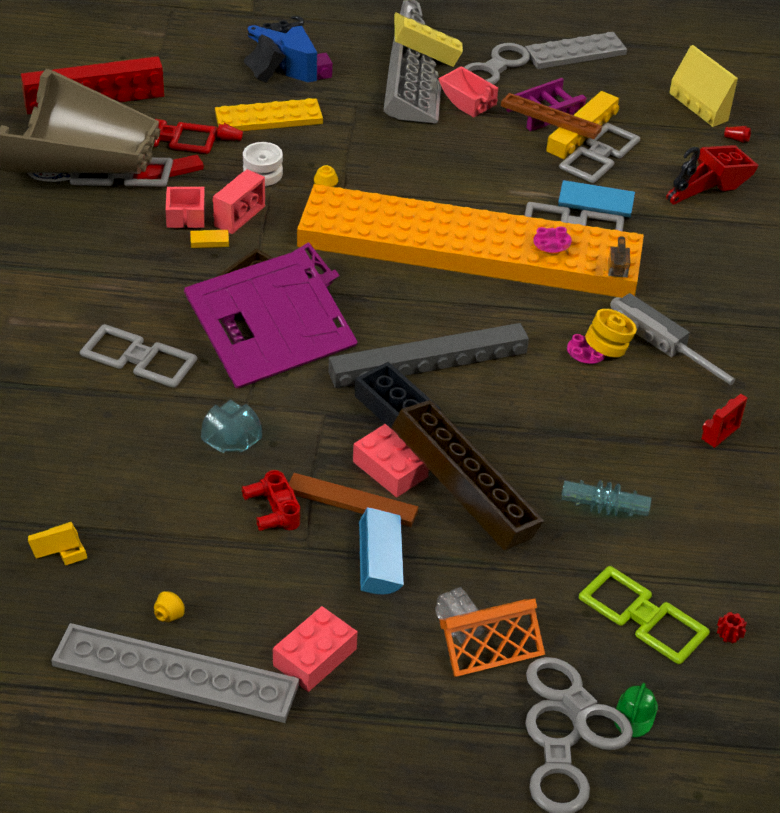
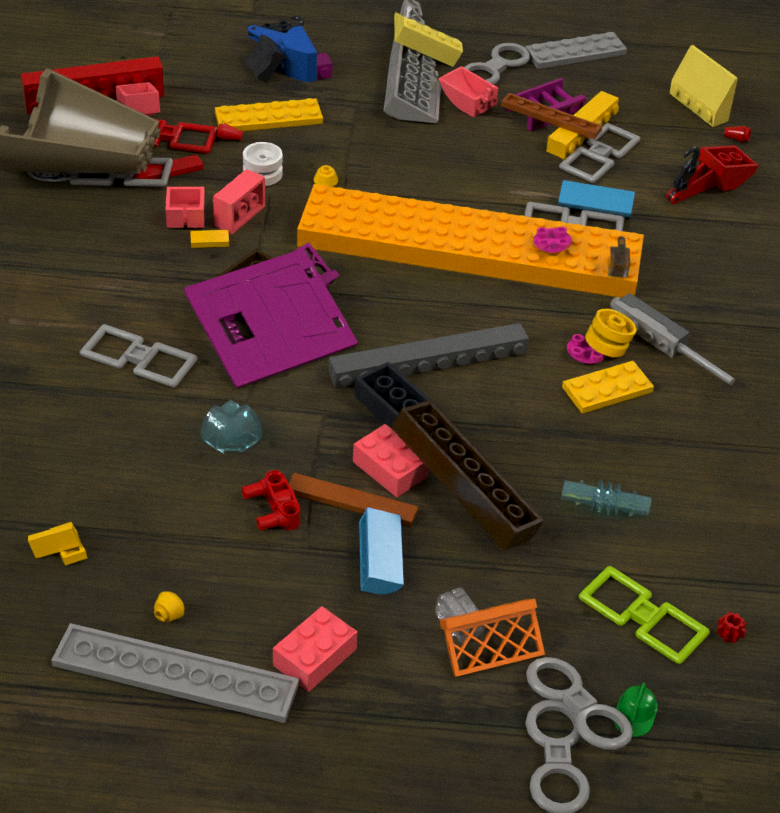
red plate [701,394,747,448] -> none
none -> coral piece [116,82,160,116]
none -> yellow plate [562,361,654,414]

